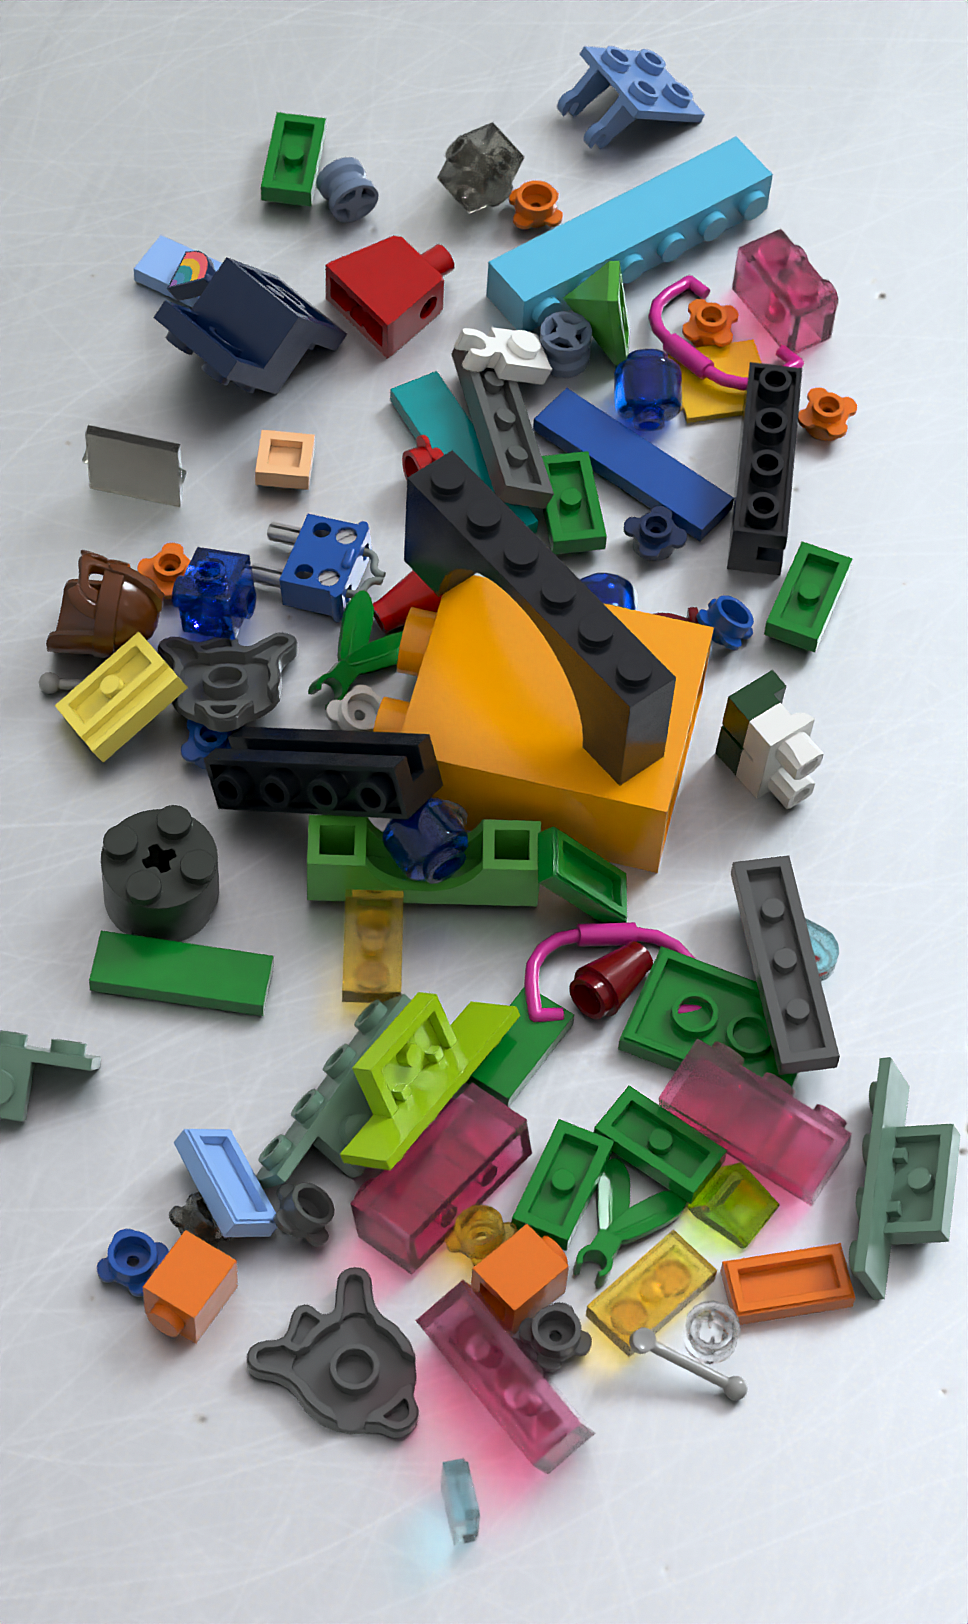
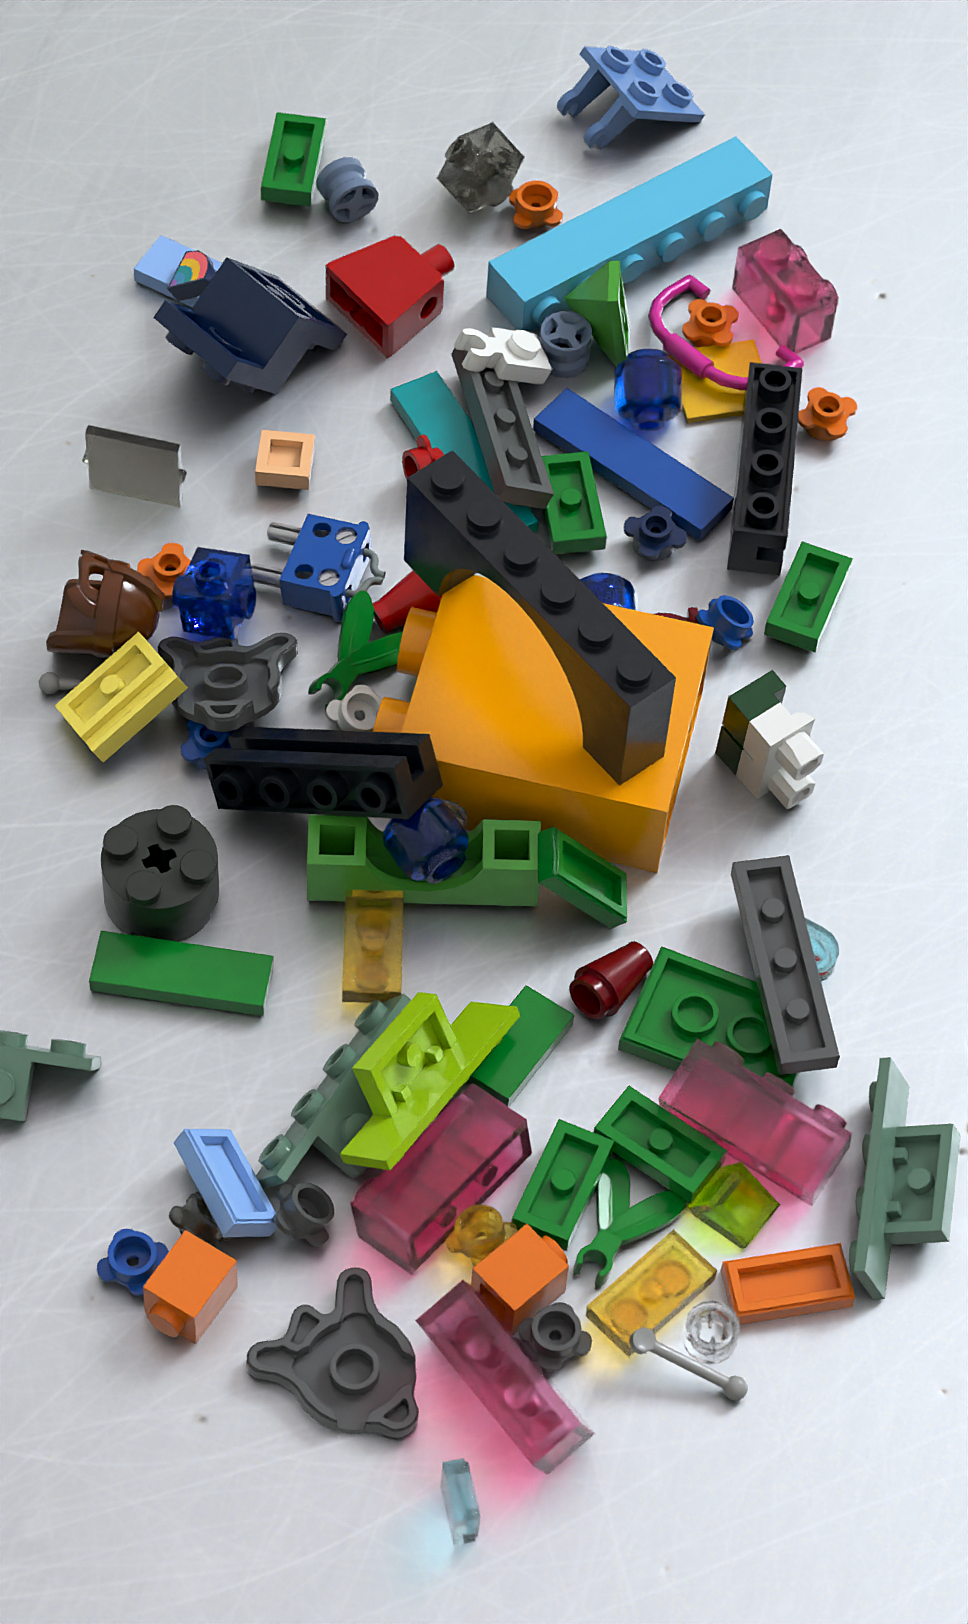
dark pink piece [524,922,702,1022] -> none

